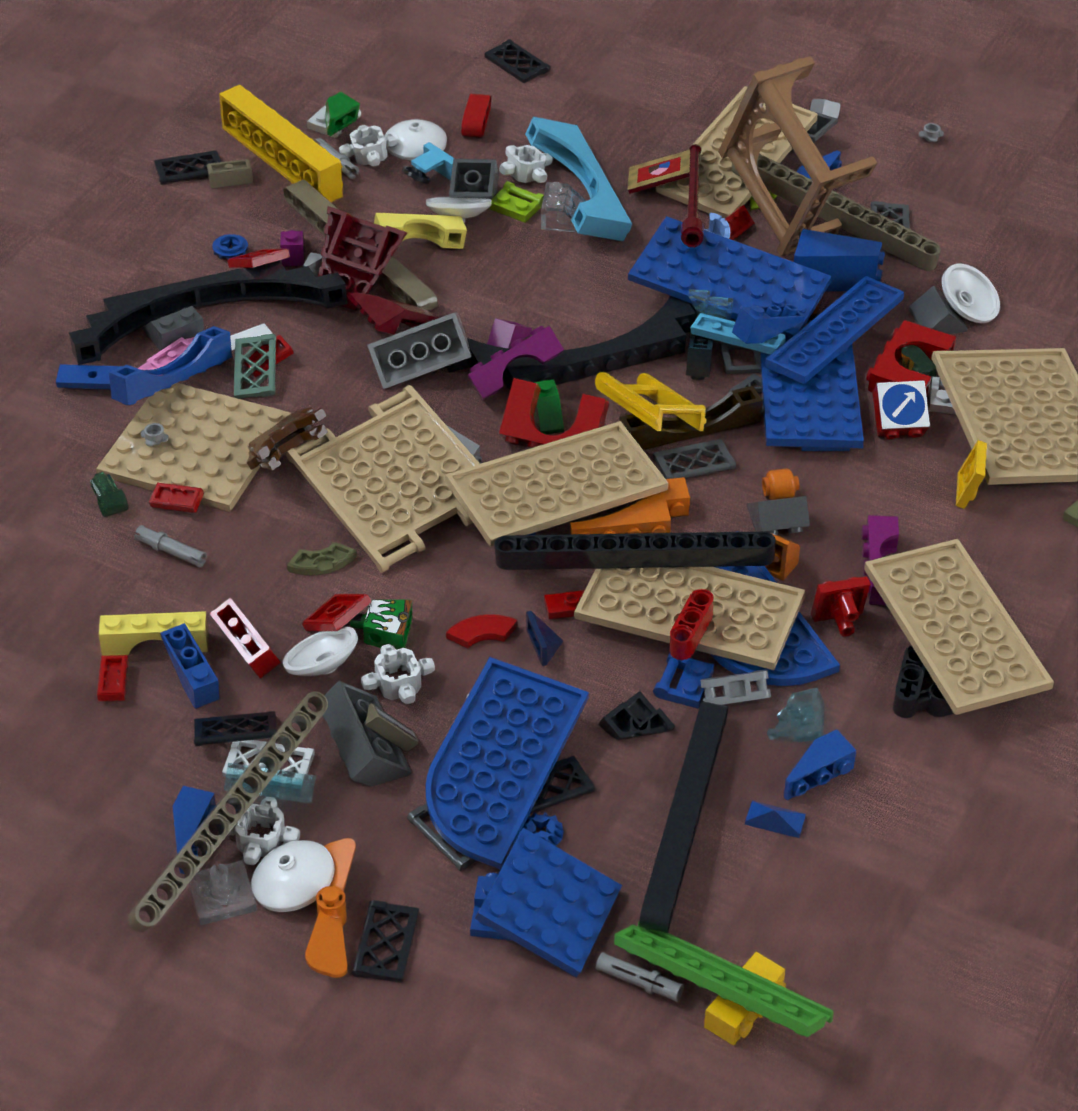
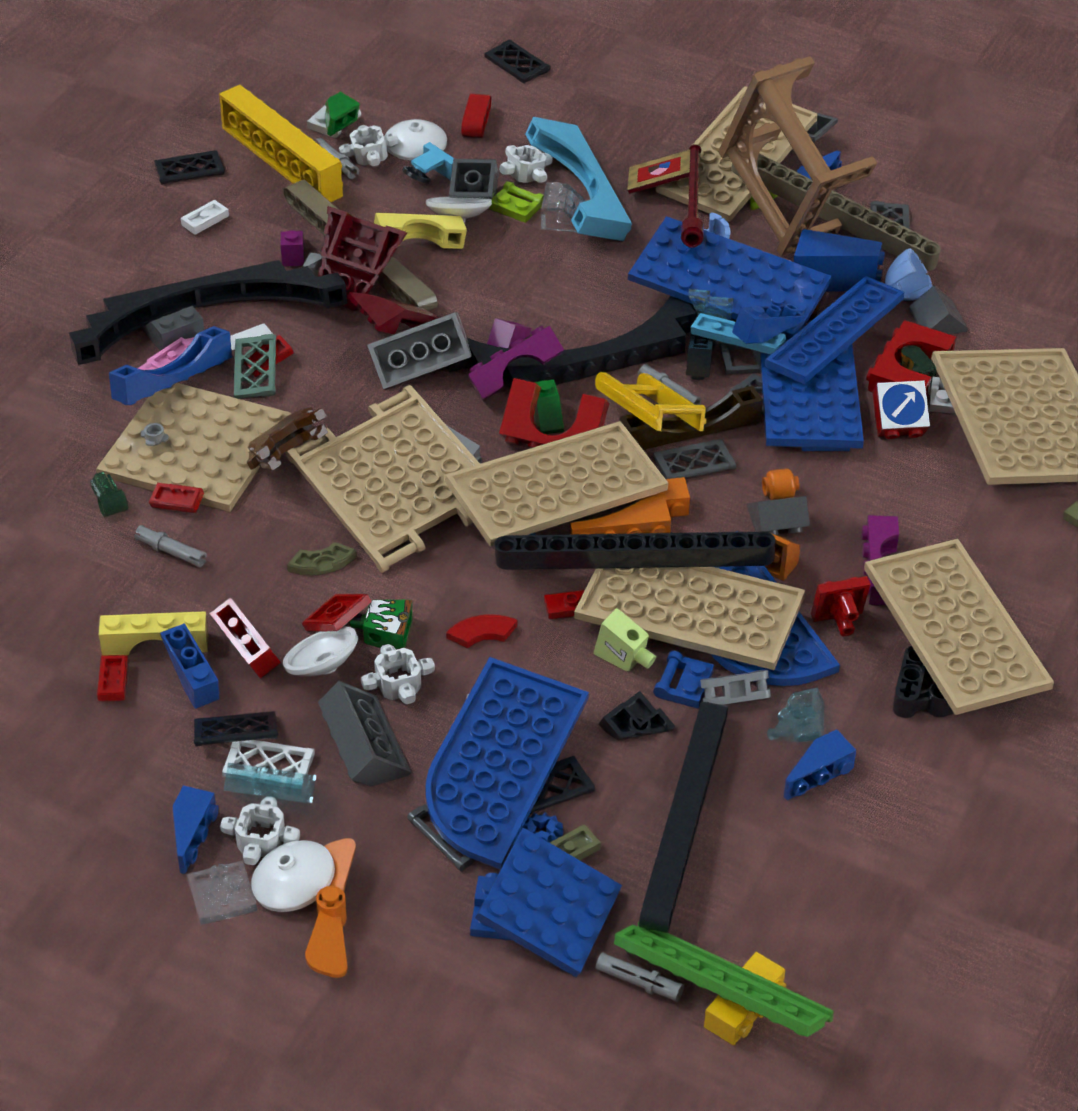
blue tile [56,364,122,389] -> none
dark tan beam [128,691,328,933] -> none
dark tan slope [207,159,253,188] -> none
blue gear [212,234,248,260] -> none
red tile [227,249,290,268] -> none
black window [351,900,419,983] -> none
dark tan slope [365,703,419,752] -> none
dark blue slope [526,611,563,666] -> none
red beam [670,589,714,660] -> none
red plate [725,205,755,240] -> none
blue slope [745,801,806,838] -> none
light grey slope [810,99,841,118] -> none
light grey plate [919,123,944,142] -> none
white dish [942,264,1000,323] -> none
yellow plate [956,440,987,509] -> none
none -> white plate [181,200,229,235]
none -> olive plate [550,824,601,860]
none -> yellowish green torso [593,608,656,671]
none -> light grey pin [638,364,701,405]
none -> light blue hair [885,248,933,301]

